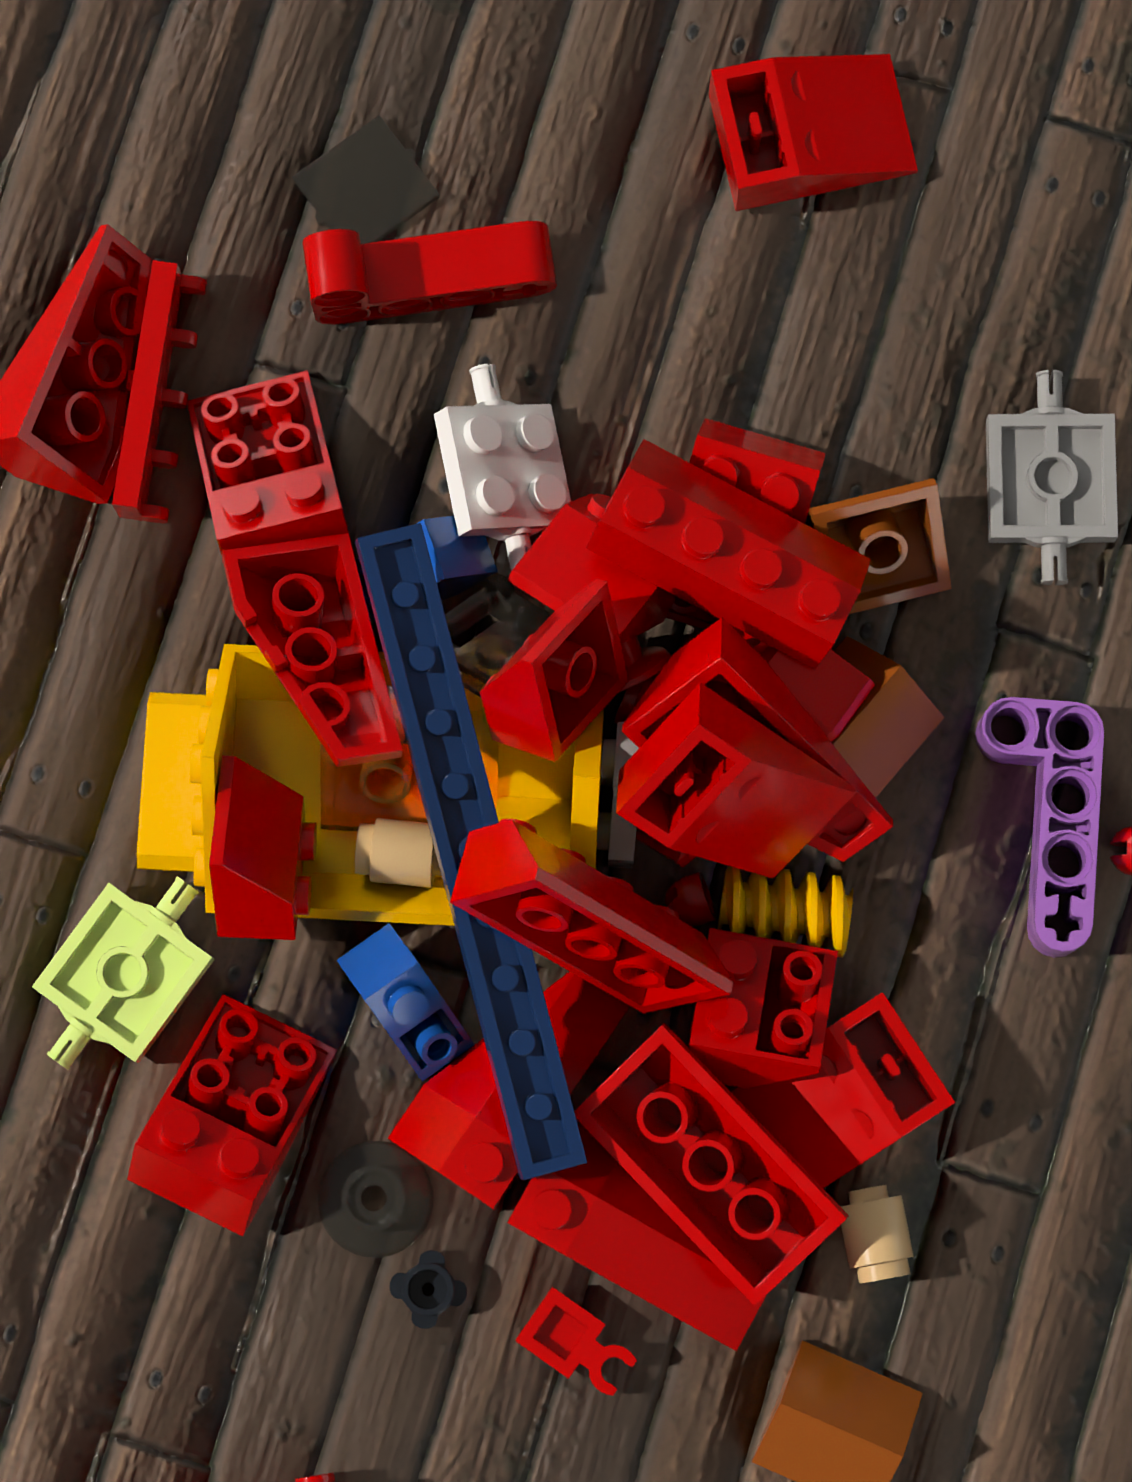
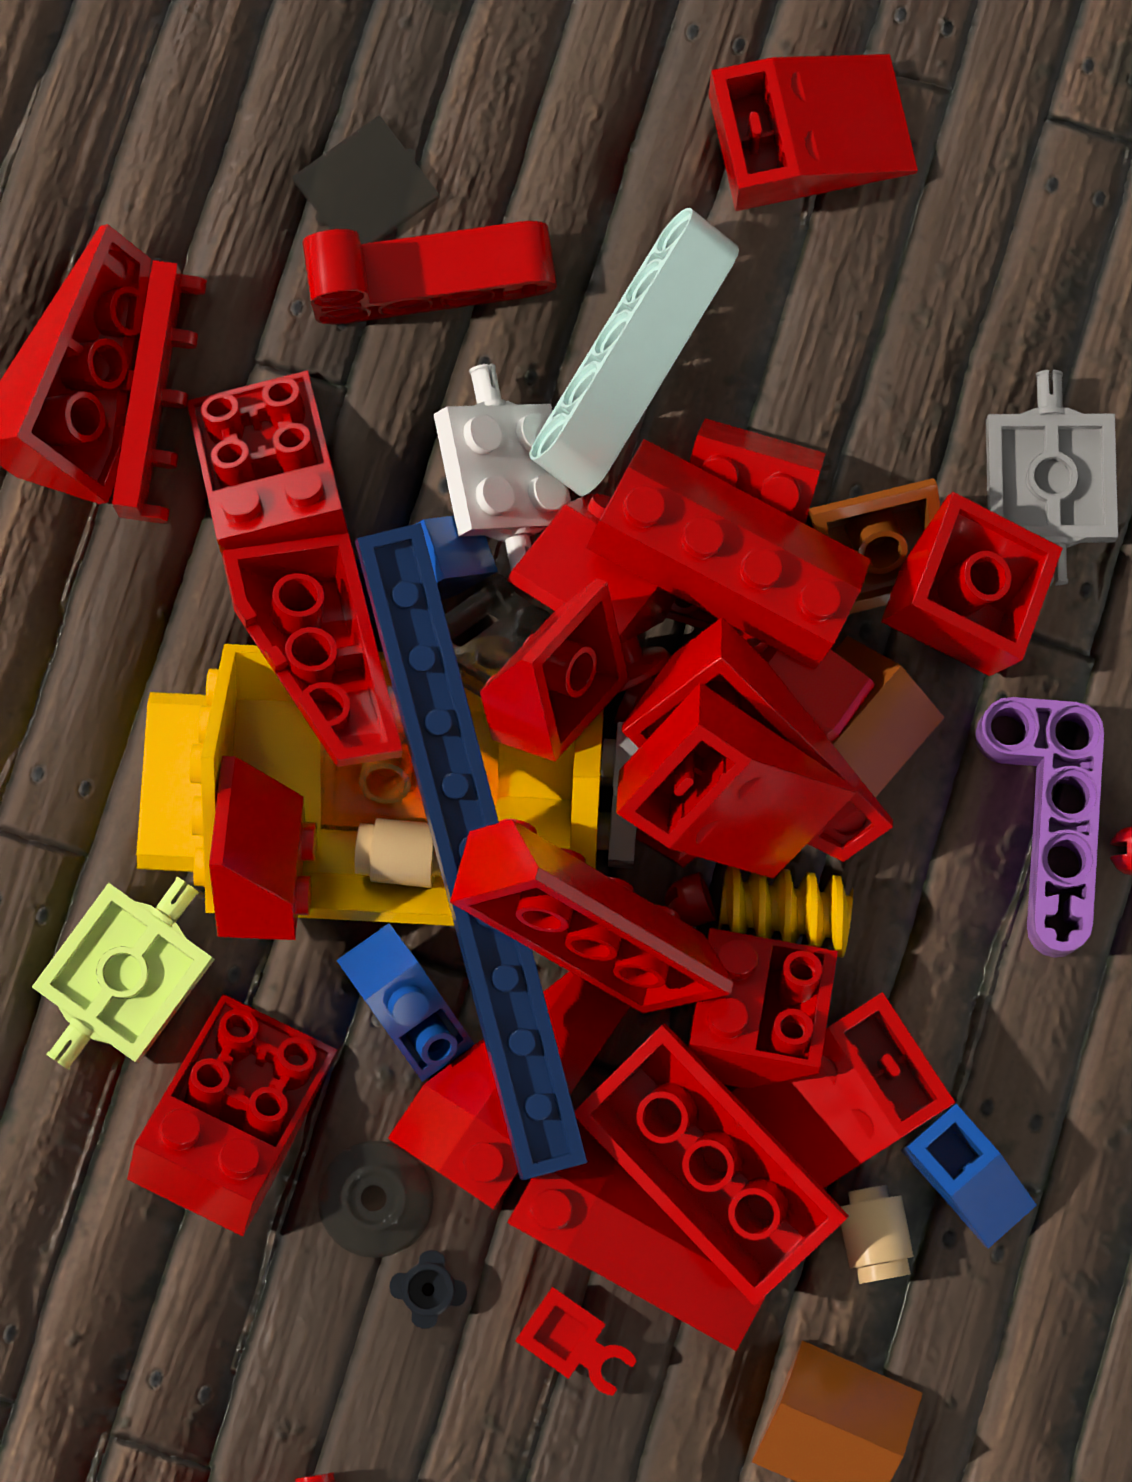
none -> light aqua beam [530,208,739,496]
none -> red slope [881,492,1063,676]
none -> blue slope [901,1104,1037,1249]

